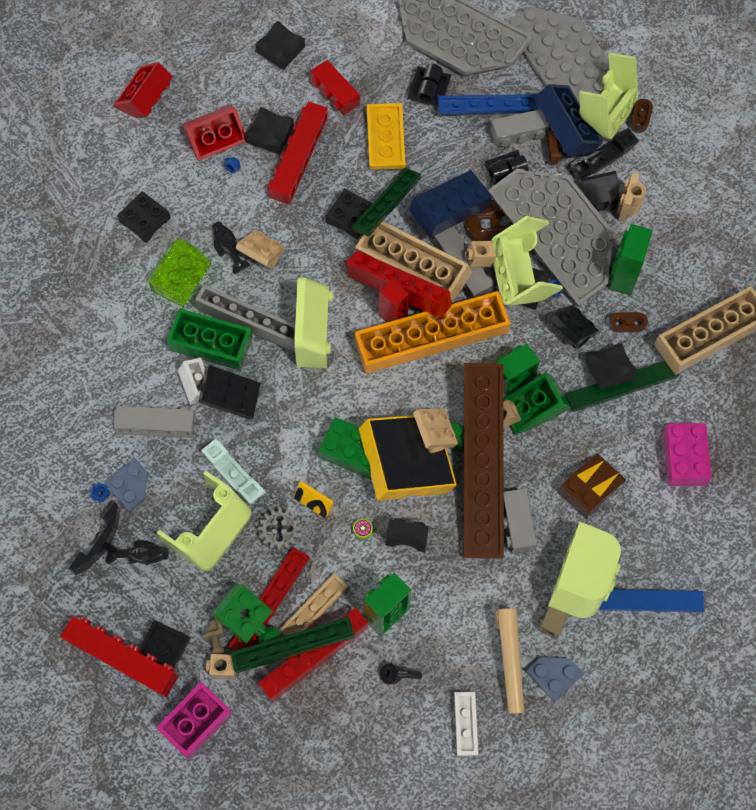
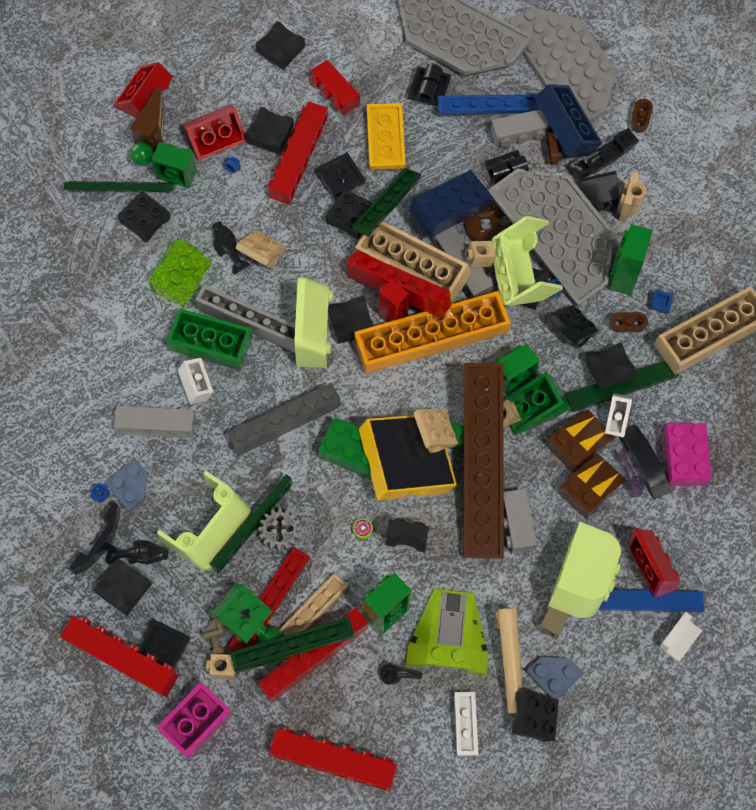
black plate [198,365,261,420] -> none
light aqua slope [201,439,266,505] -> none
yellow slope [294,481,334,518] -> none
yellowish green windscreen [579,53,638,139] -> none
none -> dark green tile [64,181,176,191]
none -> black brick [93,558,152,616]
none -> reddish brown slope [130,87,165,152]
none -> green brick [130,142,197,189]
none -> dark green tile [211,474,293,574]
none -> dark grey brick [228,383,341,457]
none -> red brick [269,727,397,792]
none -> black plate [316,152,365,199]
none -> black brick [328,296,373,344]
none -> lime wedge [406,589,489,676]
none -> black brick [512,691,559,742]
none -> reddish brown slope [546,409,615,473]
none -> white slope [605,393,632,437]
none -> clear purple brick [614,447,644,497]
none -> black slope [620,424,672,499]
none -> red slope [628,529,680,598]
none -> blue plate [650,290,674,314]
none -> white panel [659,612,702,662]

